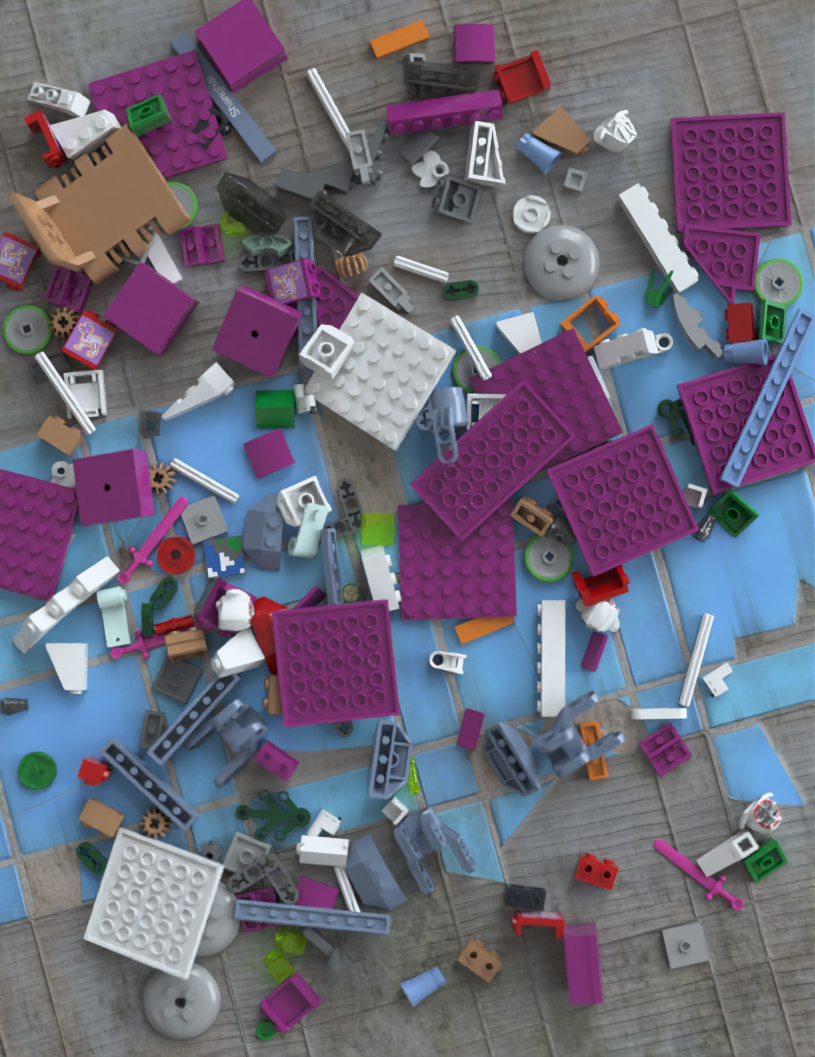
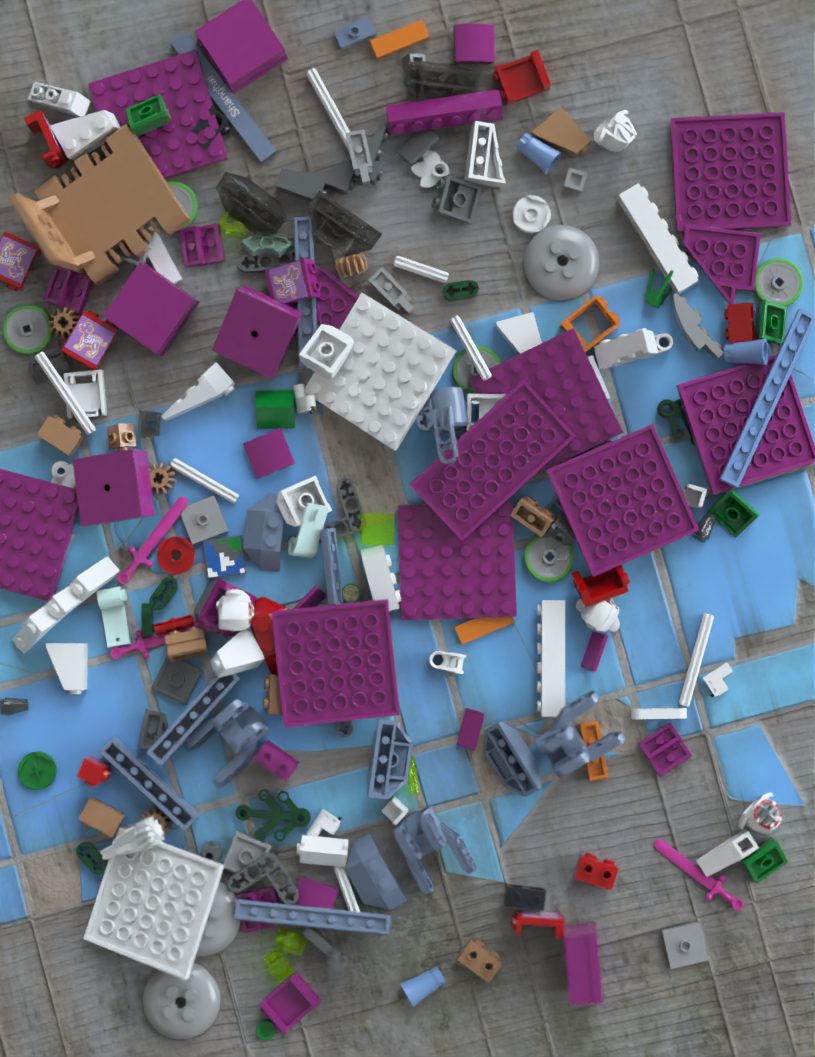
none -> white piece [100,817,164,860]
none -> medium nougat brick [107,423,136,451]
none -> sand blue plate [334,16,376,50]

